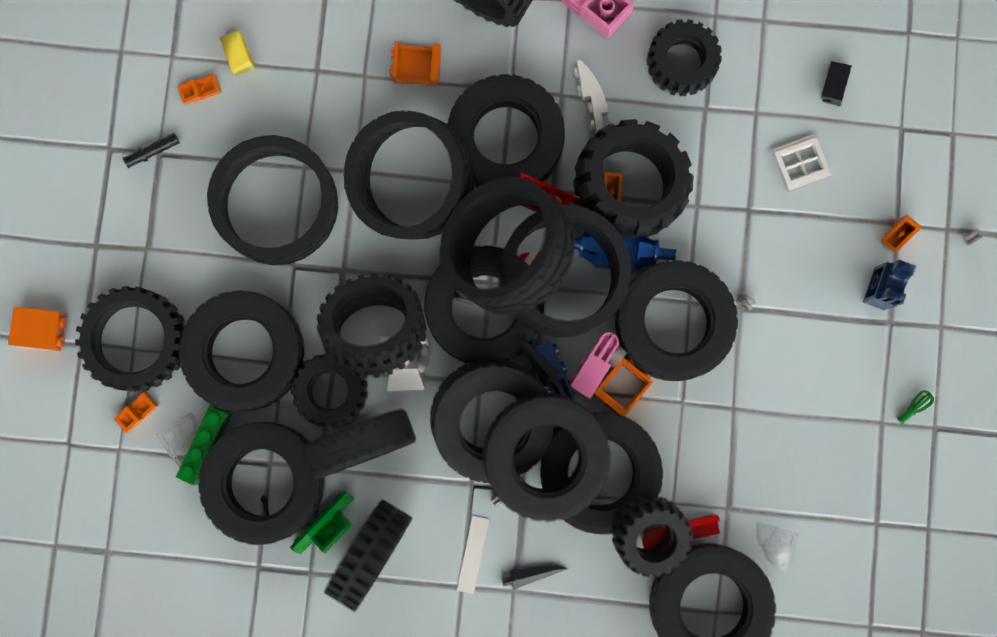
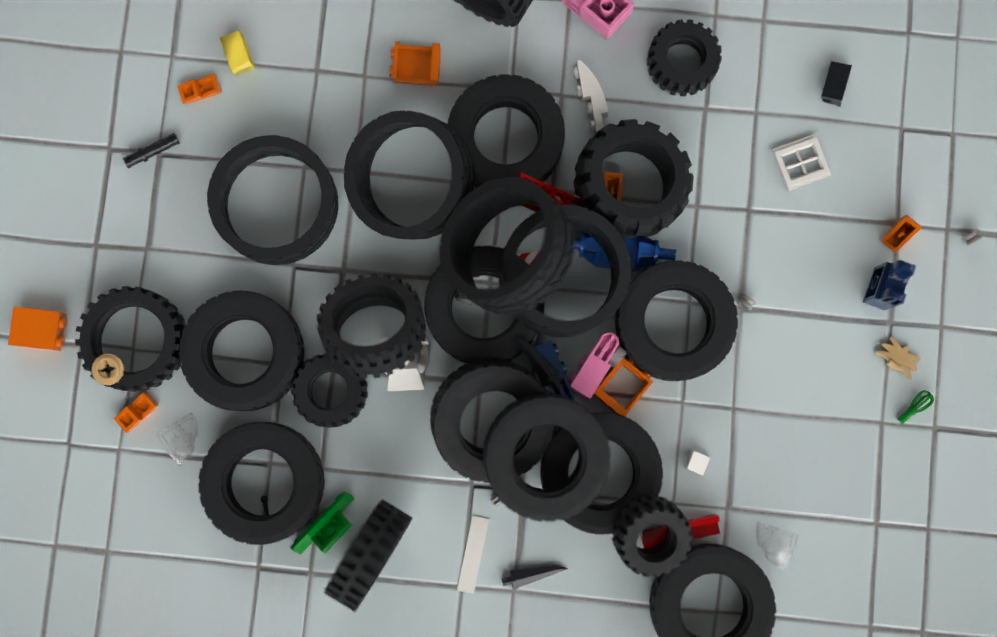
green brick [176,406,232,485] -> none
black tyre [303,409,416,479] -> none
none -> tan gear [92,354,124,385]
none -> white slope [685,450,710,476]
none -> tan piece [874,337,921,379]

